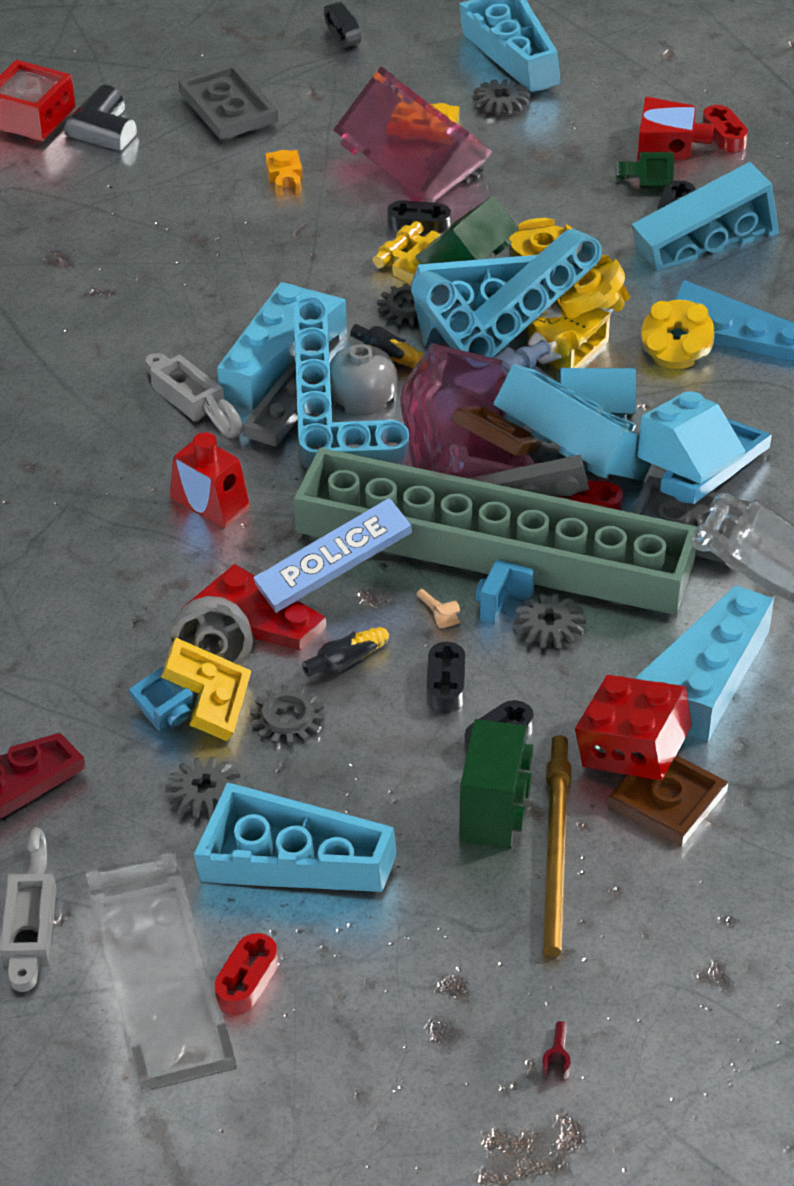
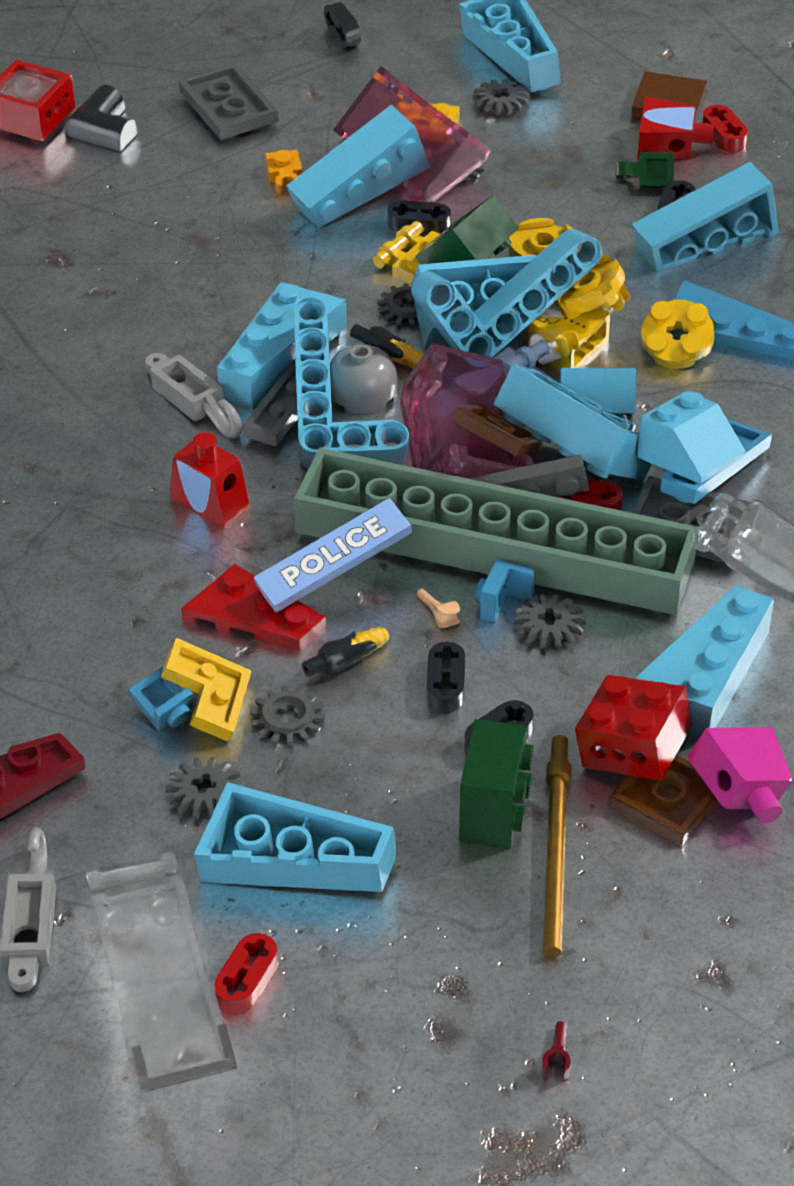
light grey cylinder [170,596,253,667] -> none
none -> medium azure wedge [286,104,430,229]
none -> reddish brown tile [631,71,707,123]
none -> dark pink torso [687,727,792,823]

